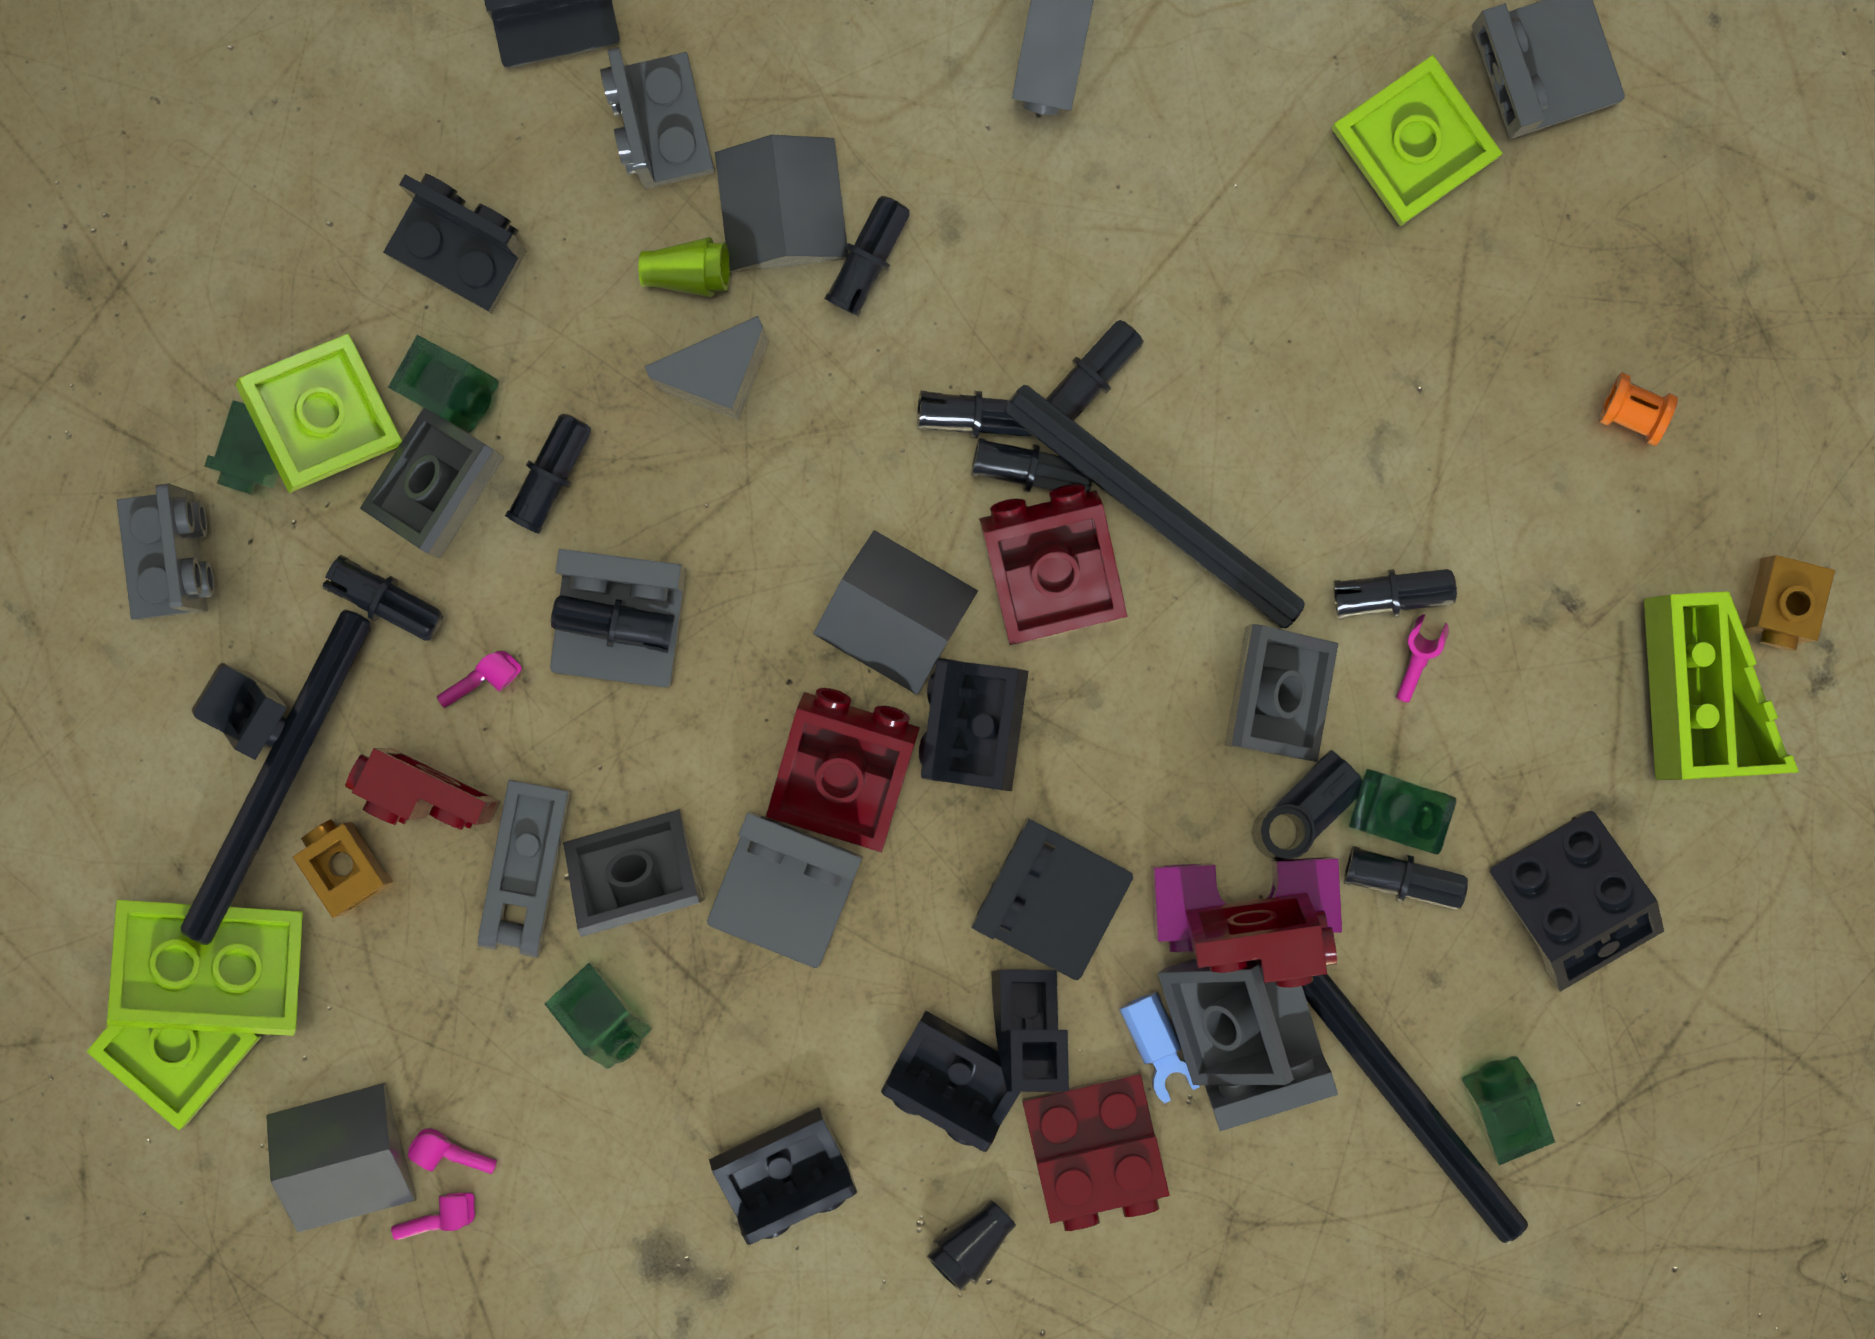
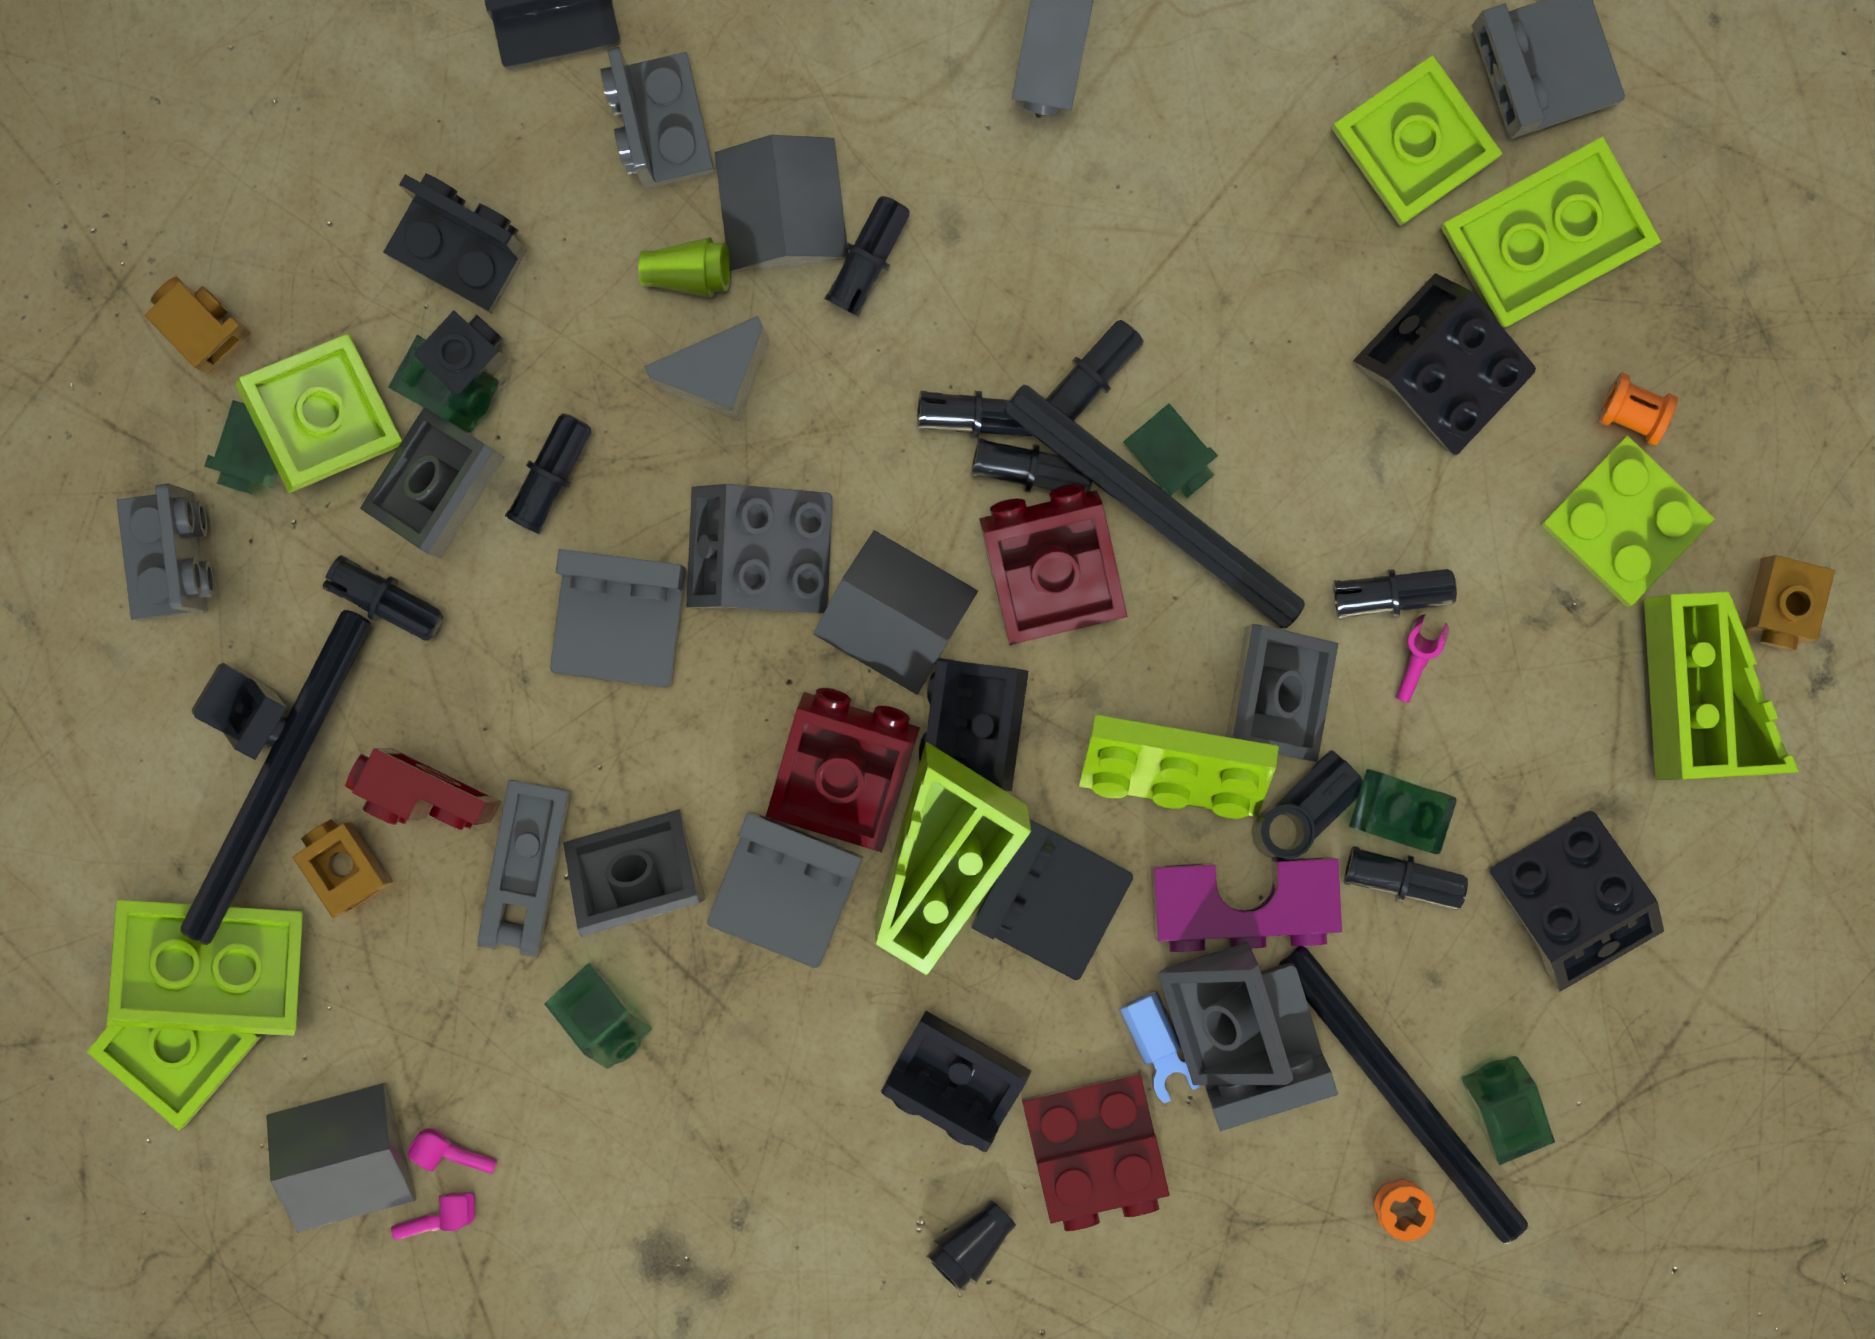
dark pink hand [437,650,522,708] -> none
black axle [550,595,675,653] -> none
black bracket [709,1107,857,1245] -> none
black slope [991,970,1069,1092] -> none
dark red plate [1185,893,1337,988] -> none
none -> pearl gold brick [144,276,251,374]
none -> black bracket [415,310,508,395]
none -> dark grey bracket [686,484,832,613]
none -> lime wedge [875,742,1031,975]
none -> lime plate [1079,714,1279,819]
none -> clear green bracket [1122,403,1218,498]
none -> black bracket [1353,273,1536,455]
none -> orange bush [1373,1179,1435,1241]
none -> lime plate [1440,136,1662,329]
none -> lime plate [1540,435,1715,607]

